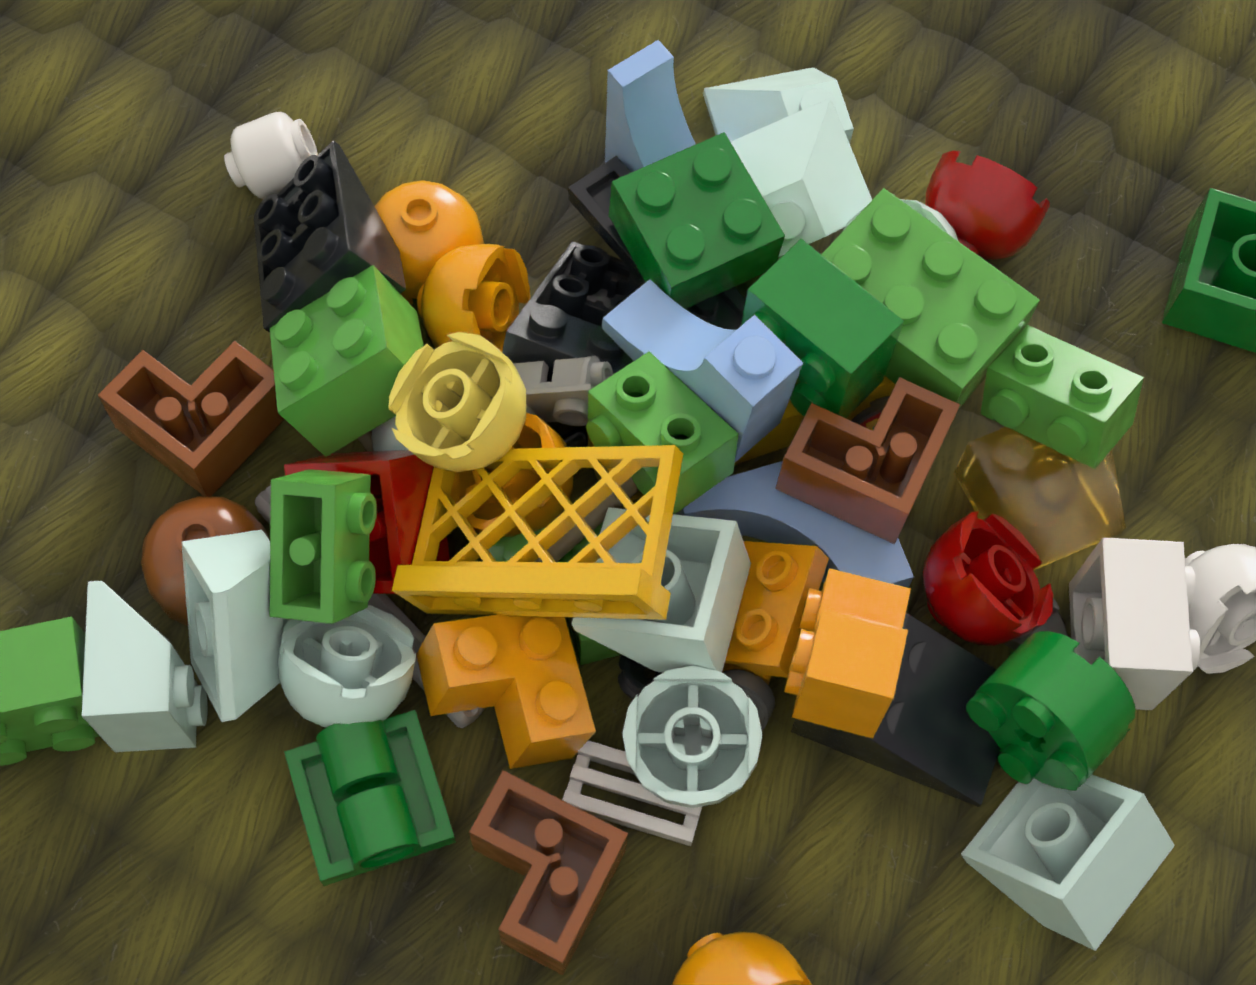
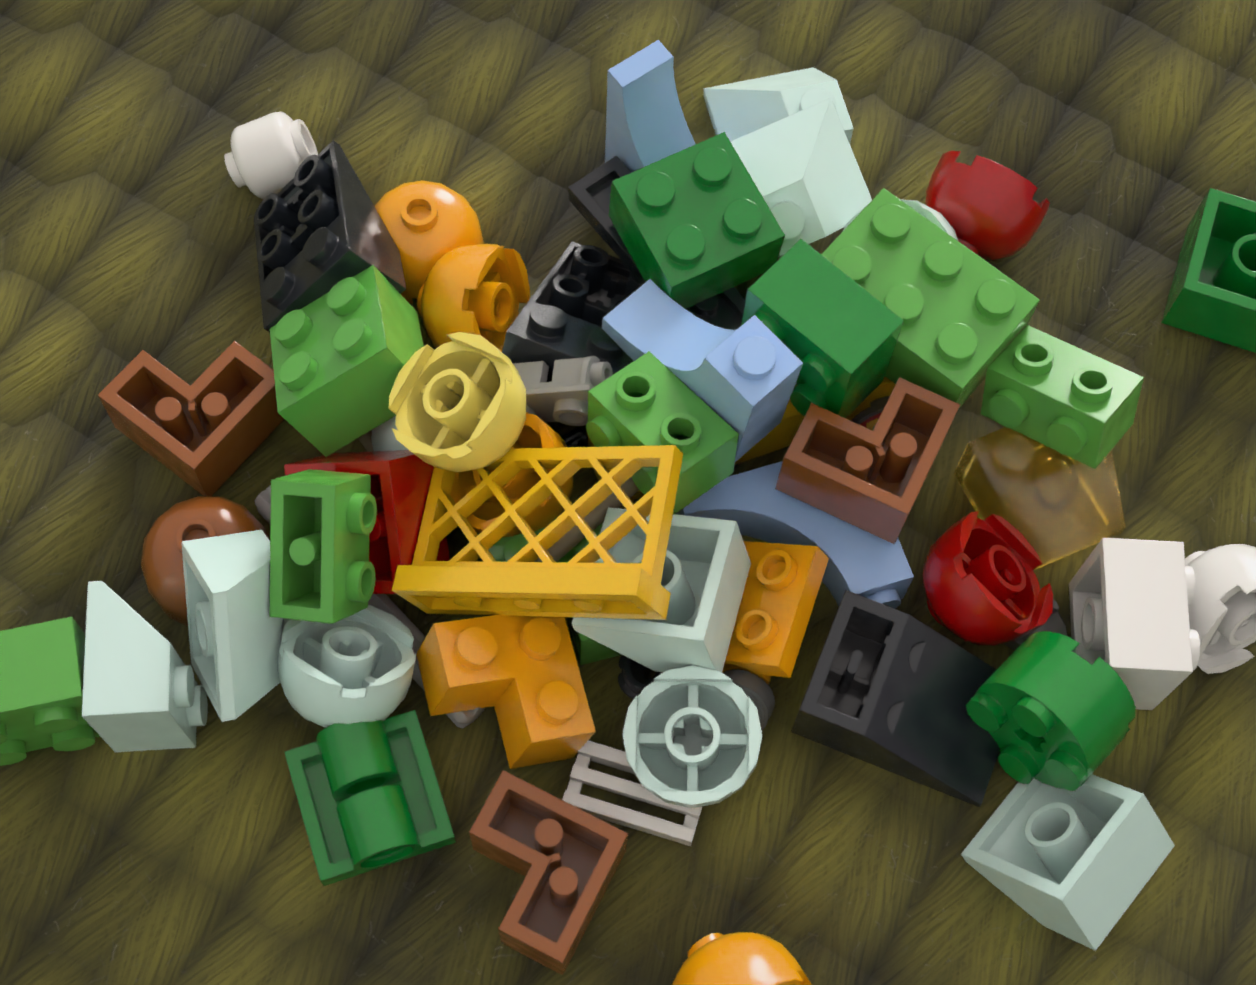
light orange brick [784,568,911,738] -> none

